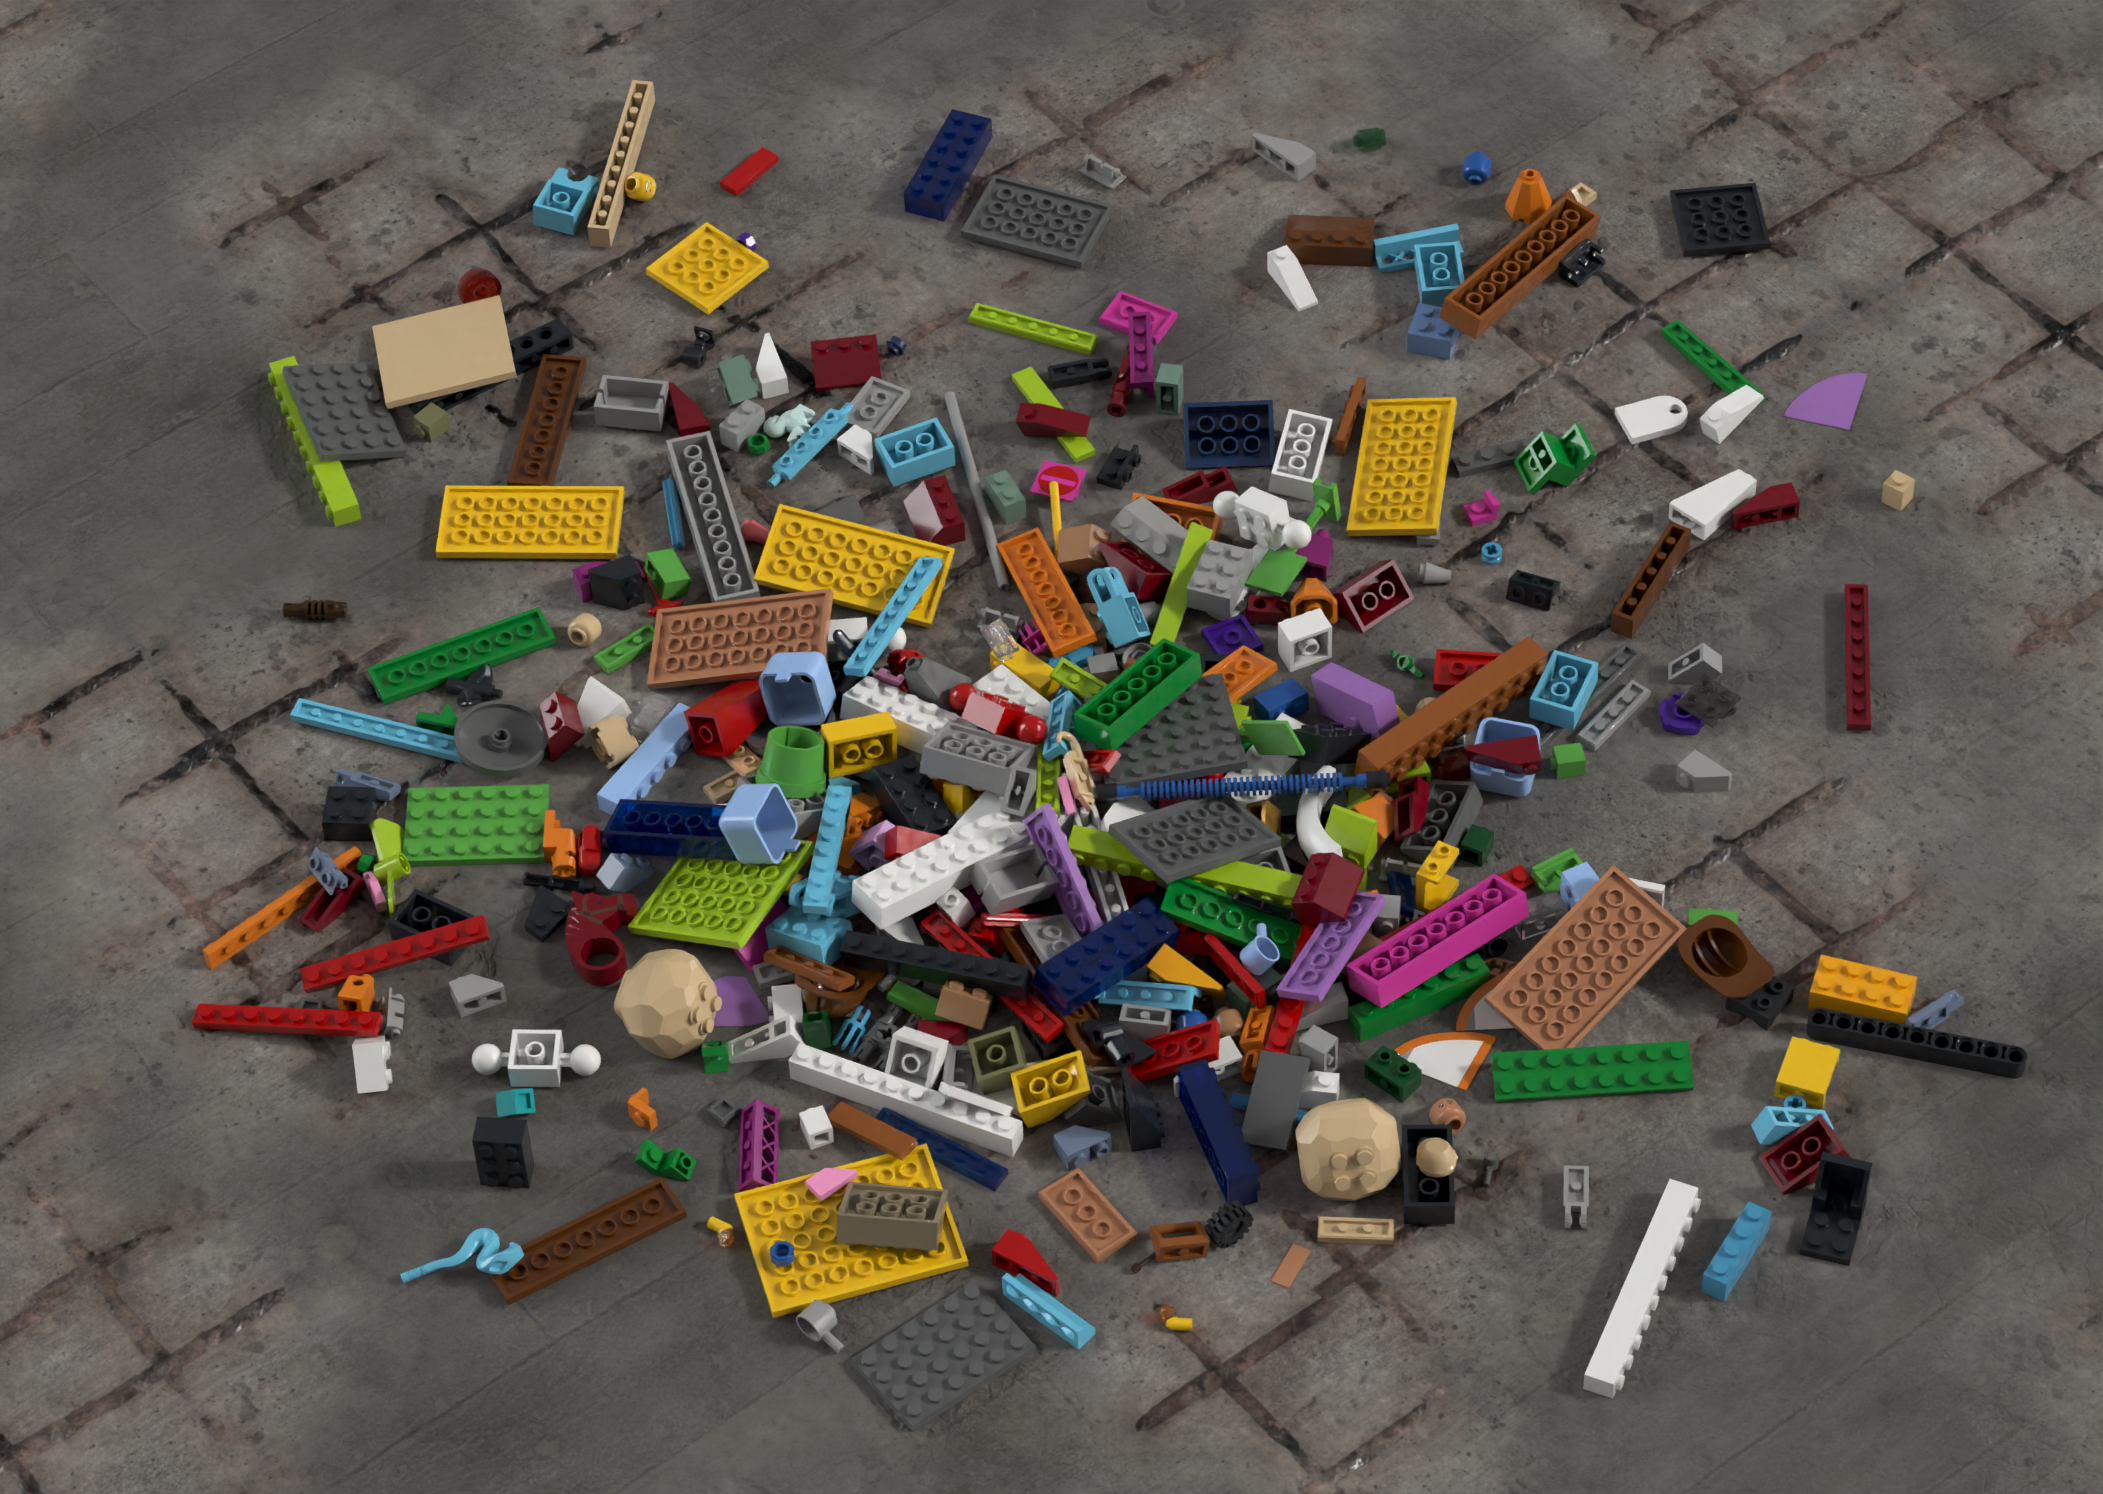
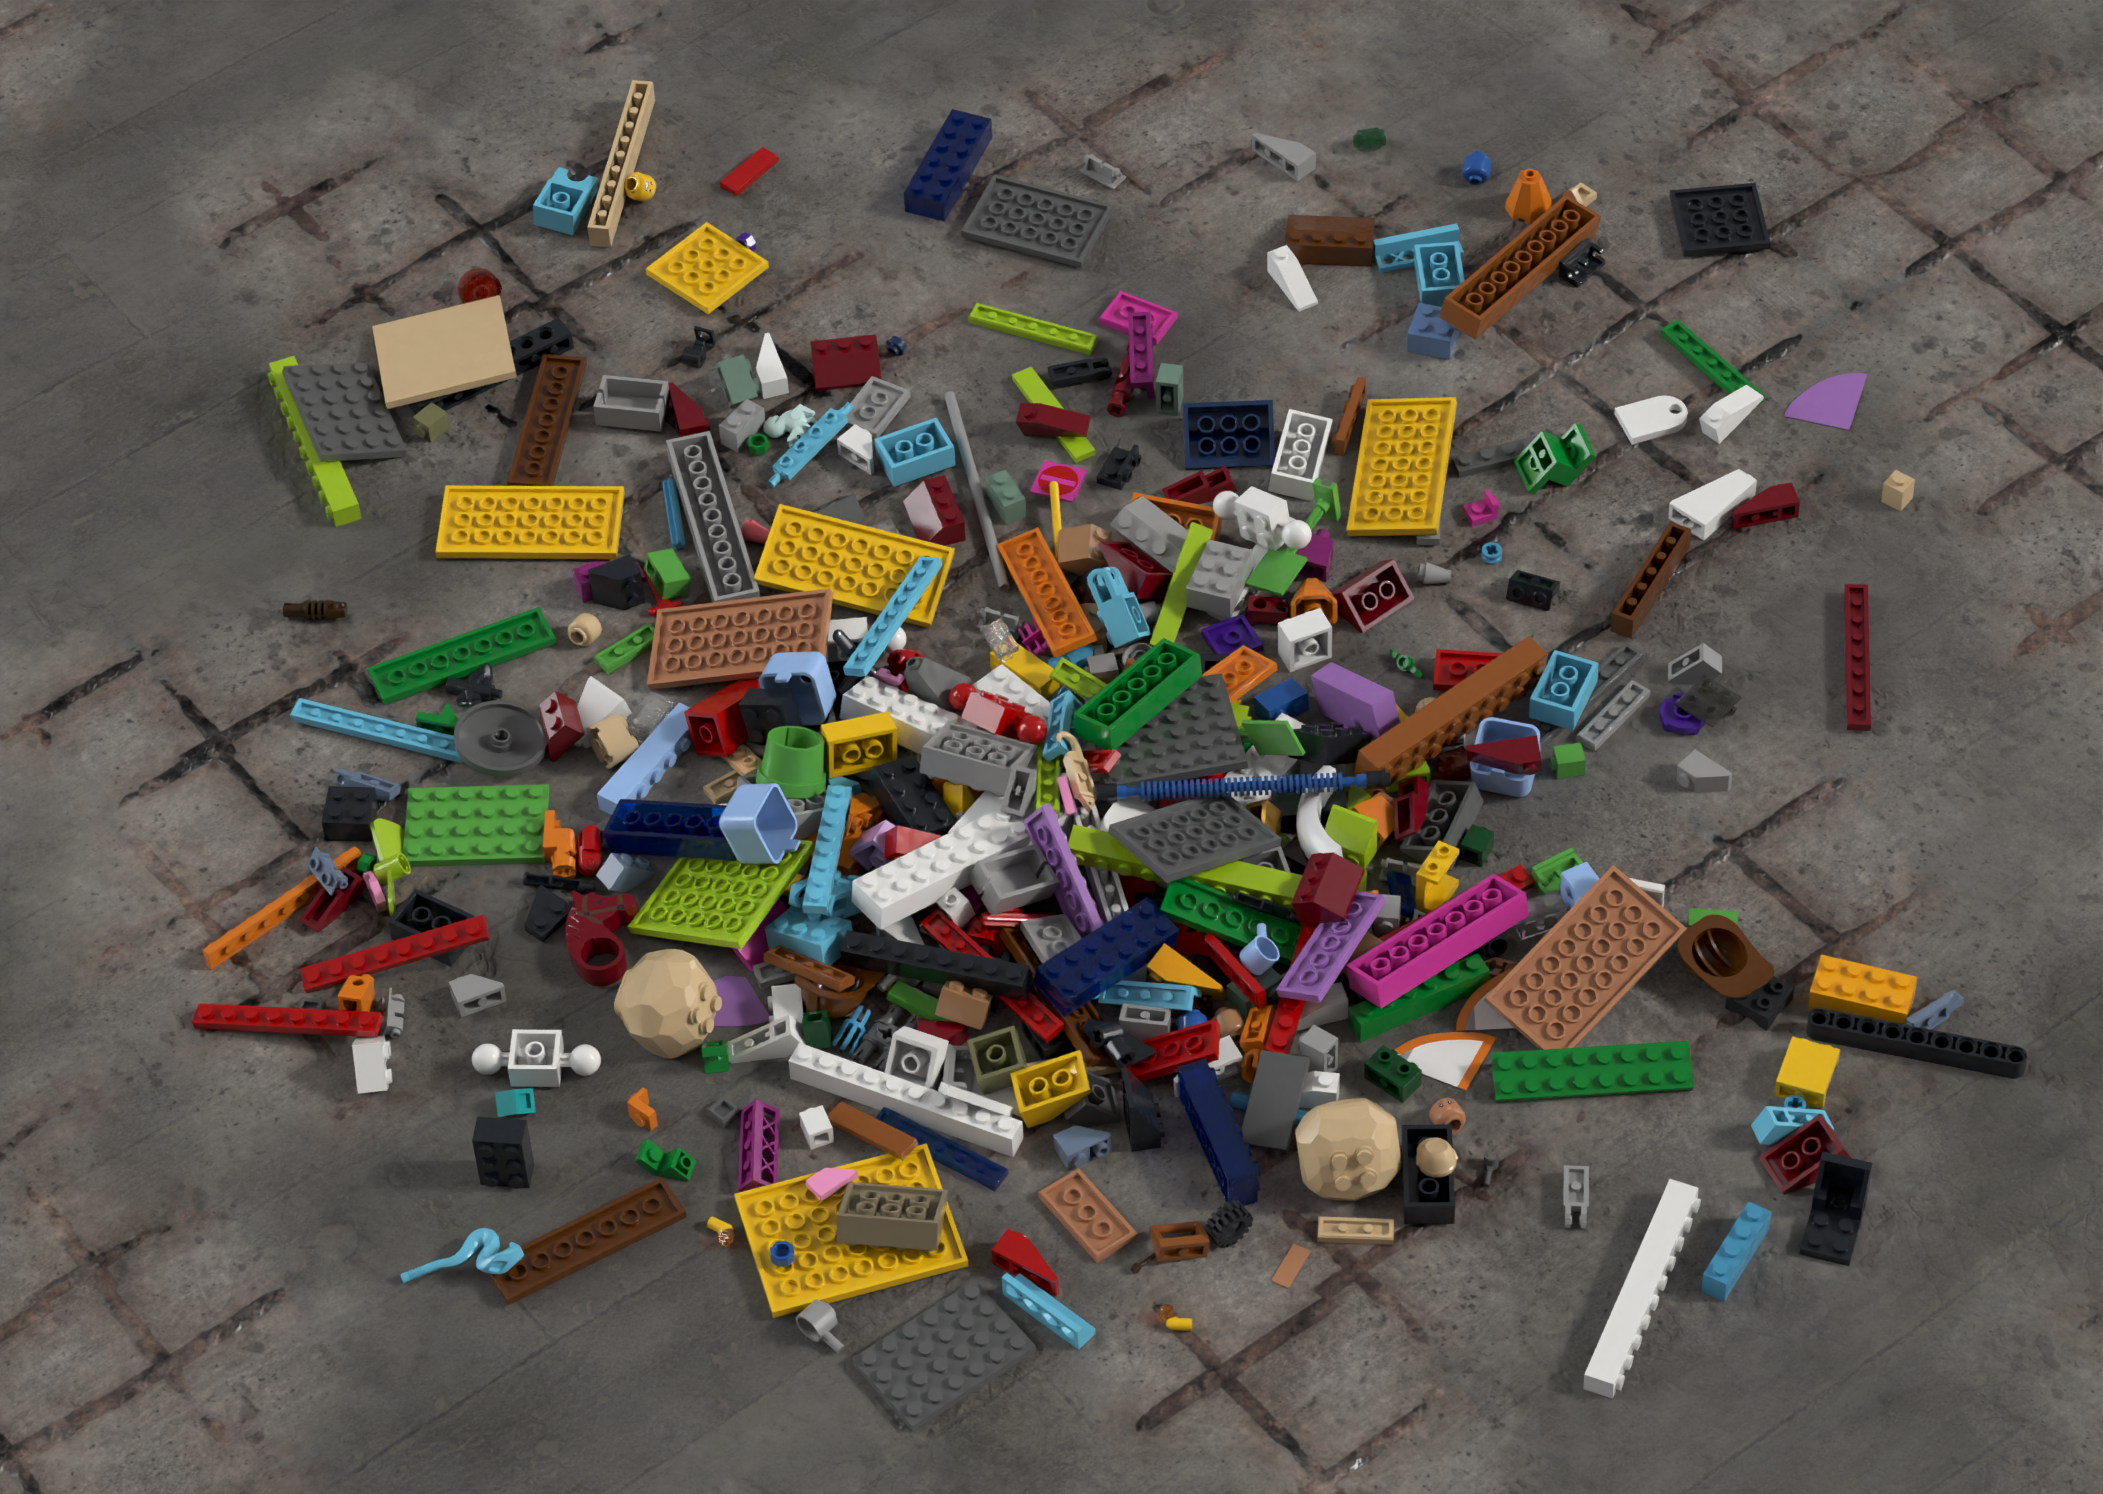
none -> black brick [739,688,803,743]

